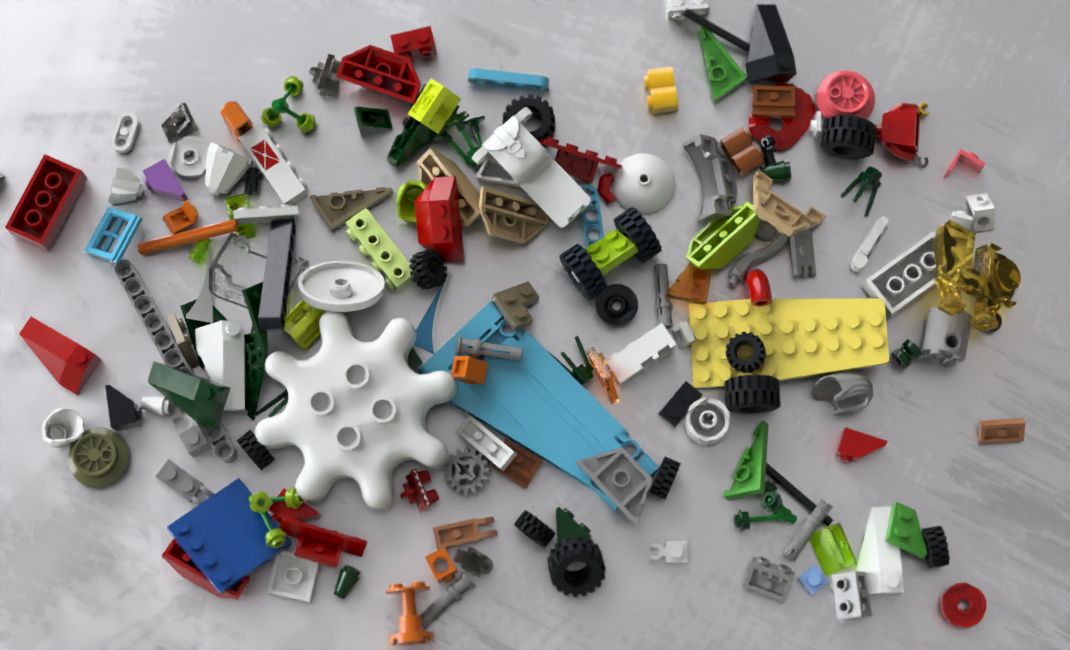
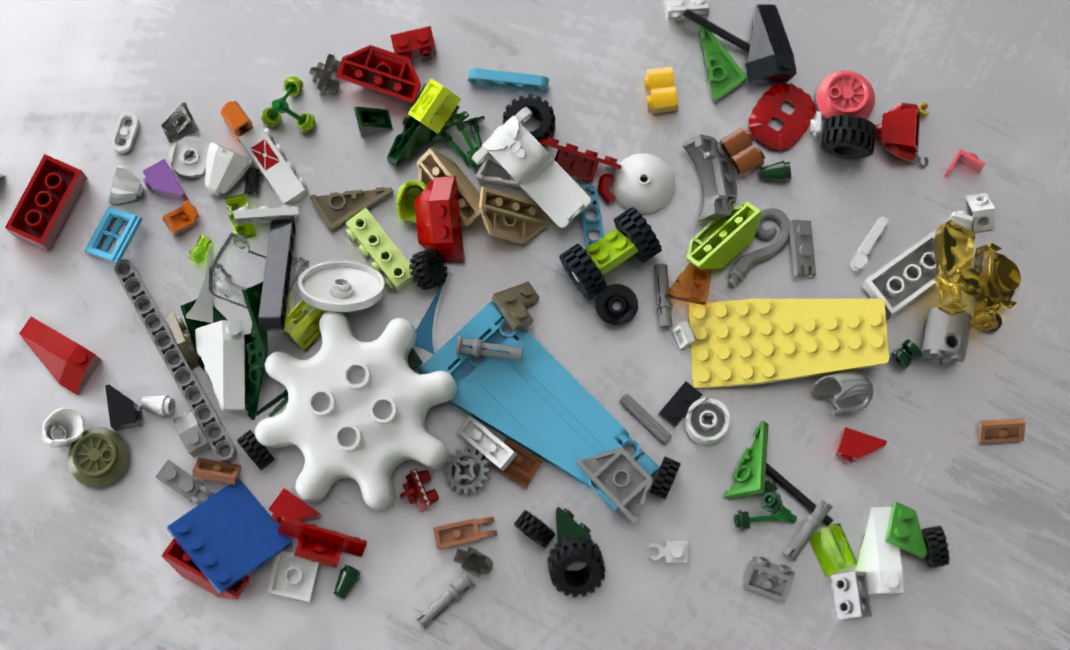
orange axle [138,219,238,255] -> none
dark green wedge [147,361,231,429] -> none
lime plant [248,487,303,548] -> none
orange piece [386,582,434,646] -> none
orange brick [425,547,458,583] -> none
orange brick [451,356,488,384] -> none
dark green plant [548,336,594,385] -> none
clear orange wing [586,347,619,404] -> none
white wedge [606,323,676,387] -> none
black tyre [724,375,781,414] -> none
black tyre [726,332,766,374] -> none
red cylinder [745,269,773,307] -> none
dark orange plate [752,85,795,118] -> none
tan wing [753,170,826,237] -> none
black arm [760,135,776,166] -> none
light blue plate [797,564,829,596] -> none
dark green plant [841,167,882,217] -> none
red plate [940,583,987,628] -> none
none -> nougat plate [192,457,241,485]
none -> light grey axle [619,393,672,444]

